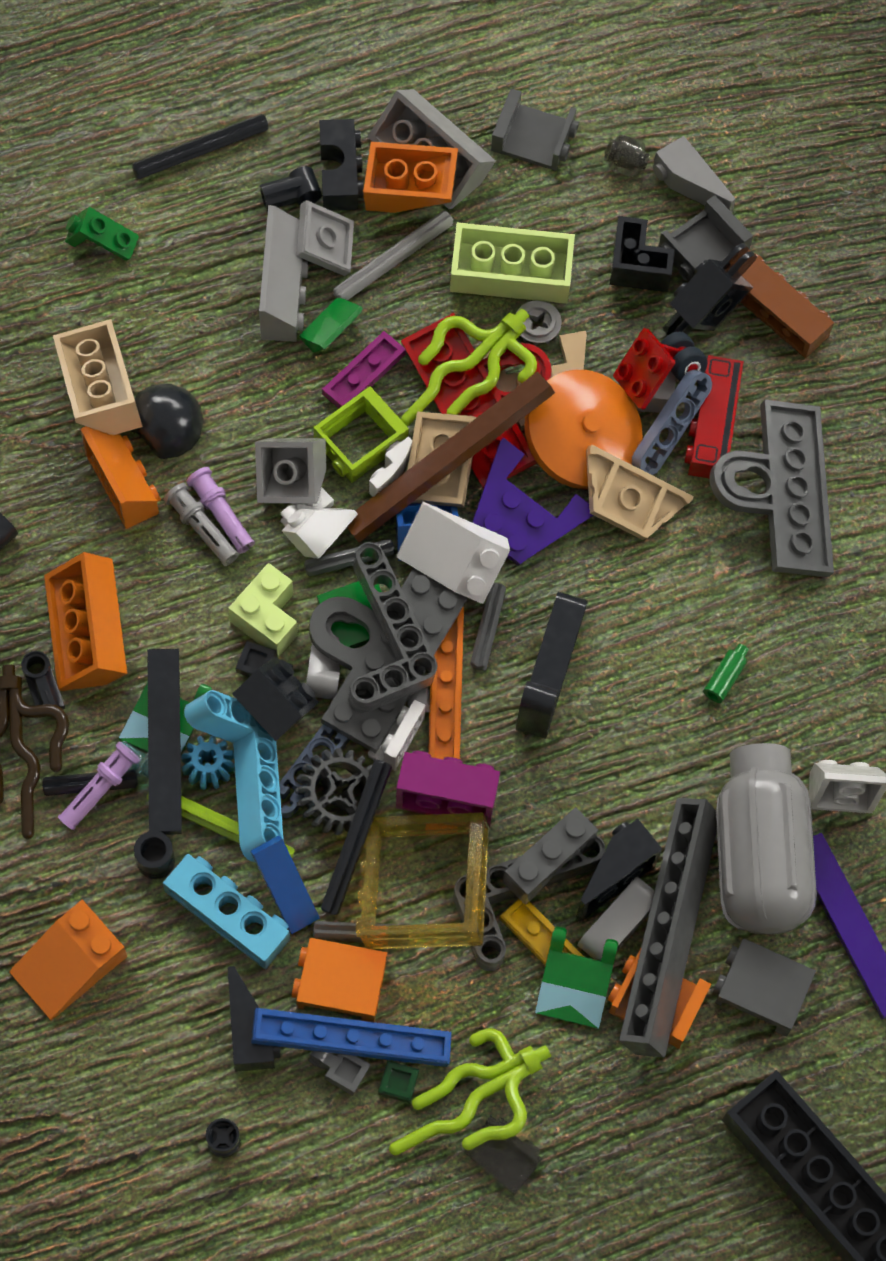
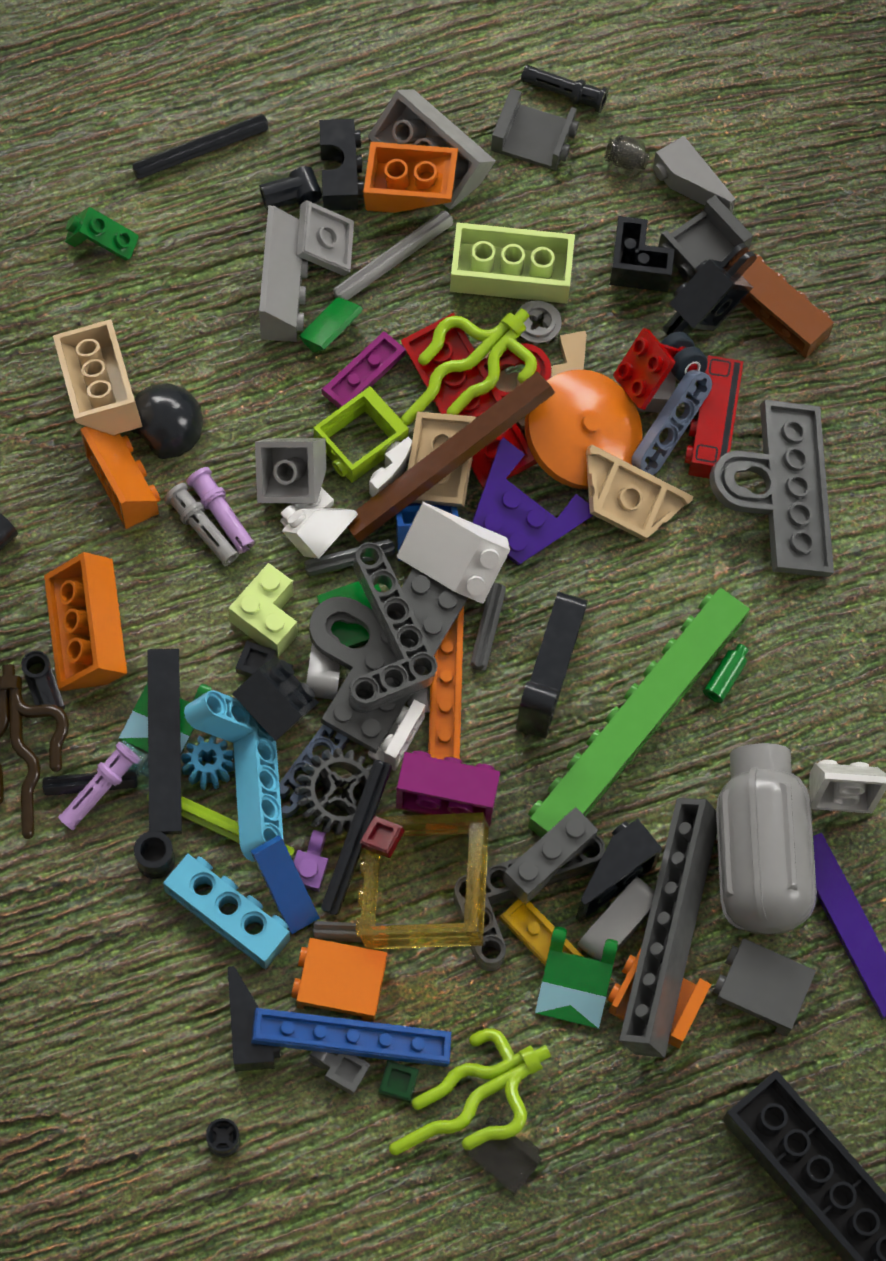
orange slope [9,899,127,1021] -> none
none -> medium lavender plate [294,830,329,892]
none -> dark red tile [360,816,405,858]
none -> black pin [521,64,609,113]
none -> bright green brick [528,587,750,838]

